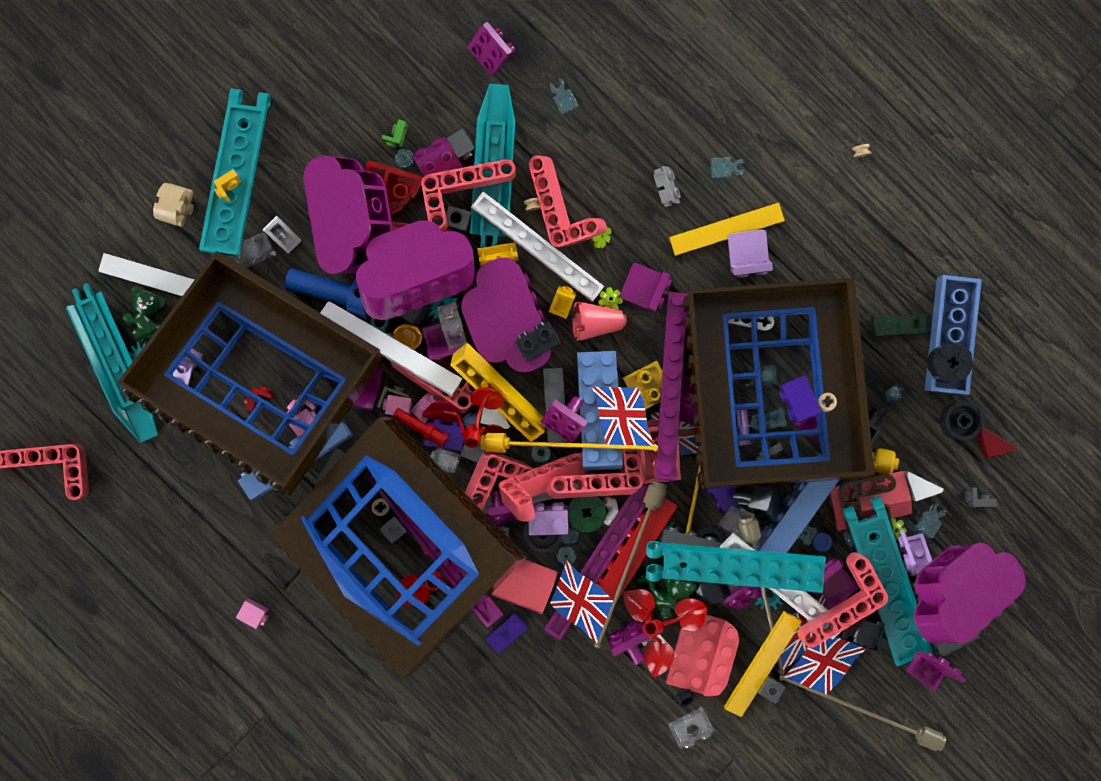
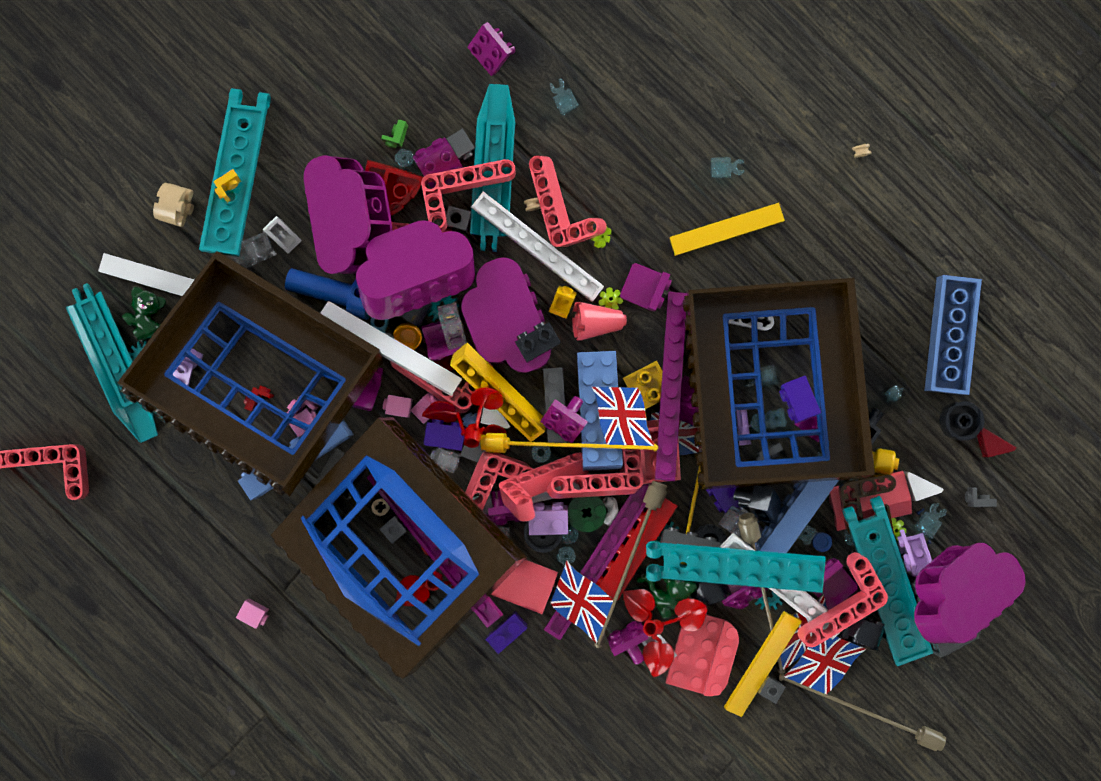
olive bracket [377,385,411,408] -> none
red pin [392,407,450,449] -> none
yellow hinge [478,242,518,267] -> none
light grey hinge [653,166,681,207] -> none
clear brick [668,707,715,749] -> none
black plate [675,689,694,707] -> none
lavender bracket [728,229,773,277] -> none
tan bush [817,393,837,412] -> none
clear green plate [872,314,929,336] -> none
magenta bracket [906,651,966,691] -> none
black brick [927,343,973,383] -> none

